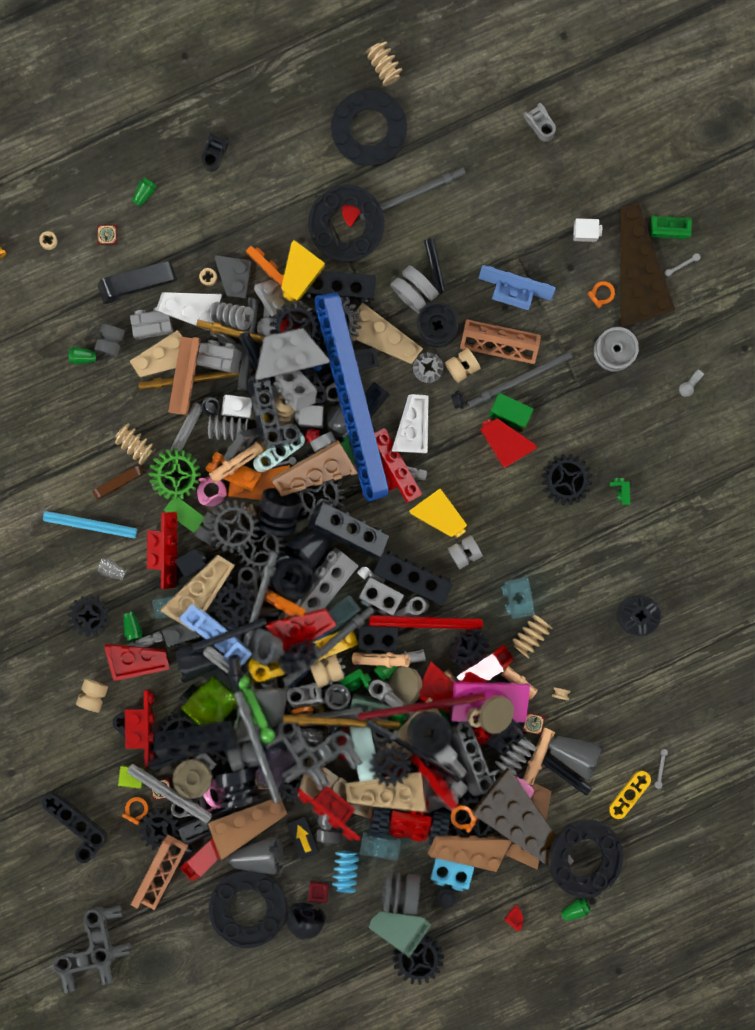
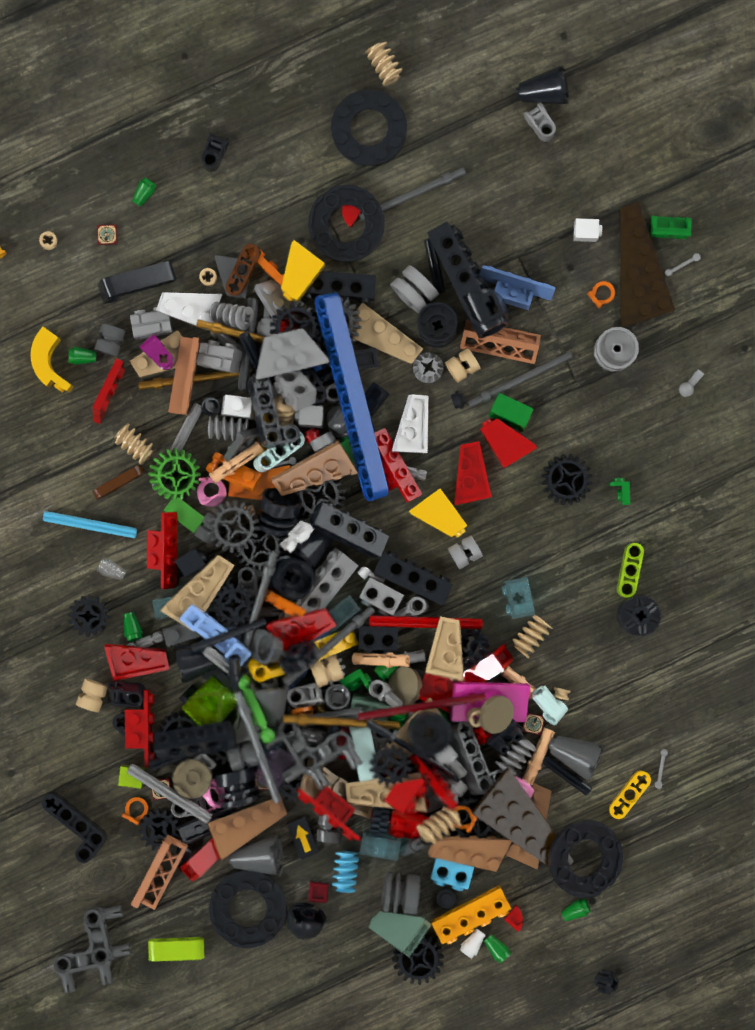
none -> yellow arch [31,326,74,393]
none -> red wing [93,358,125,424]
none -> black piece [108,681,146,707]
none -> magenta piece [139,334,175,370]
none -> lime beam [148,937,205,961]
none -> reddish brown beam [226,244,261,296]
none -> white plate [280,521,314,552]
none -> red slope [384,778,428,817]
none -> dark grey pin [400,836,430,857]
none -> tan piece [417,806,461,844]
none -> tan wing [426,616,464,682]
none -> black brick [427,222,512,339]
none -> light orange brick [431,885,511,944]
none -> red wing [454,441,492,506]
none -> white cone [459,929,486,959]
none -> green cone [484,934,512,964]
none -> black cone [516,65,569,104]
none -> light aqua piece [532,686,568,725]
none -> black gear [594,969,619,995]
none -> lime beam [617,543,644,598]

